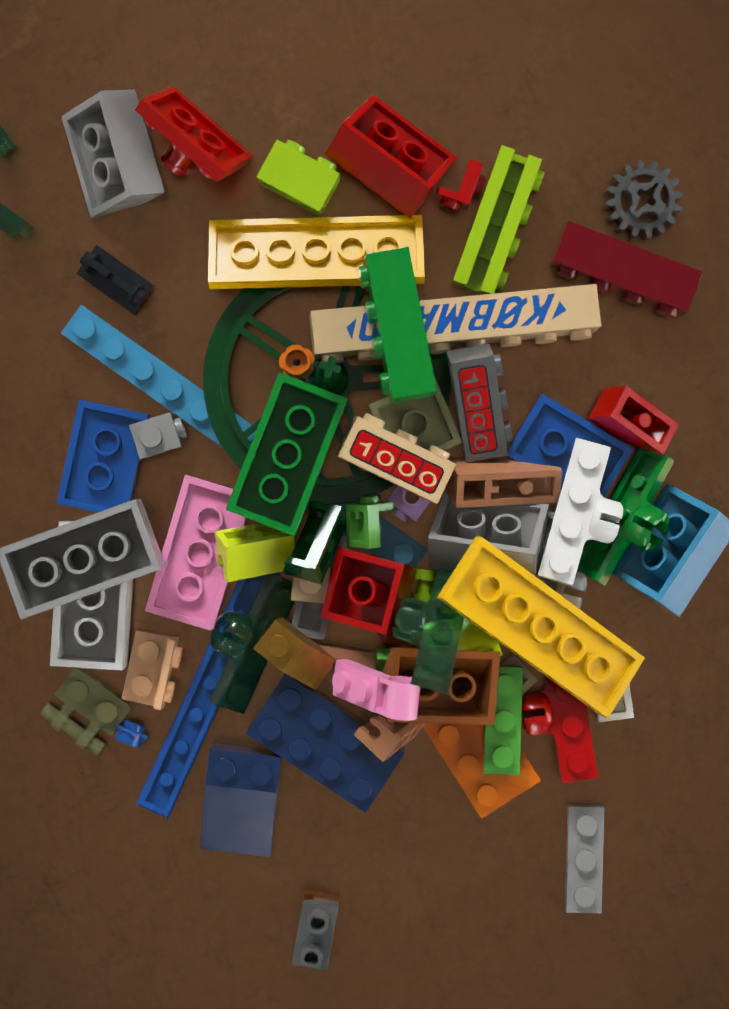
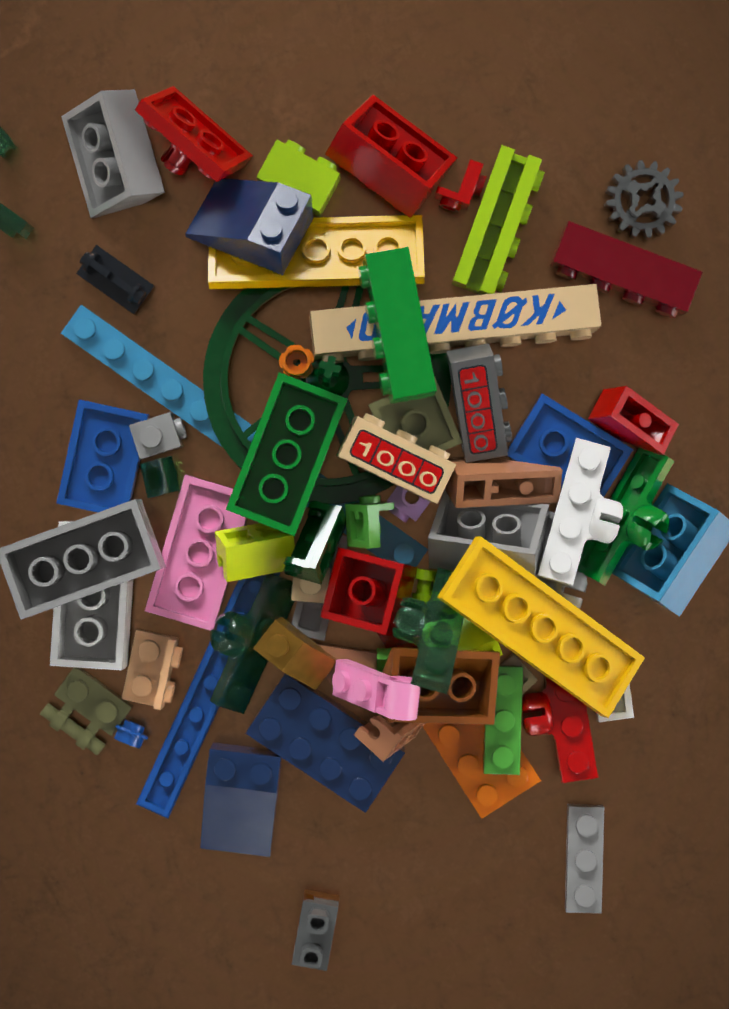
none -> clear green plate [140,456,180,498]
none -> dark blue slope [185,178,313,275]

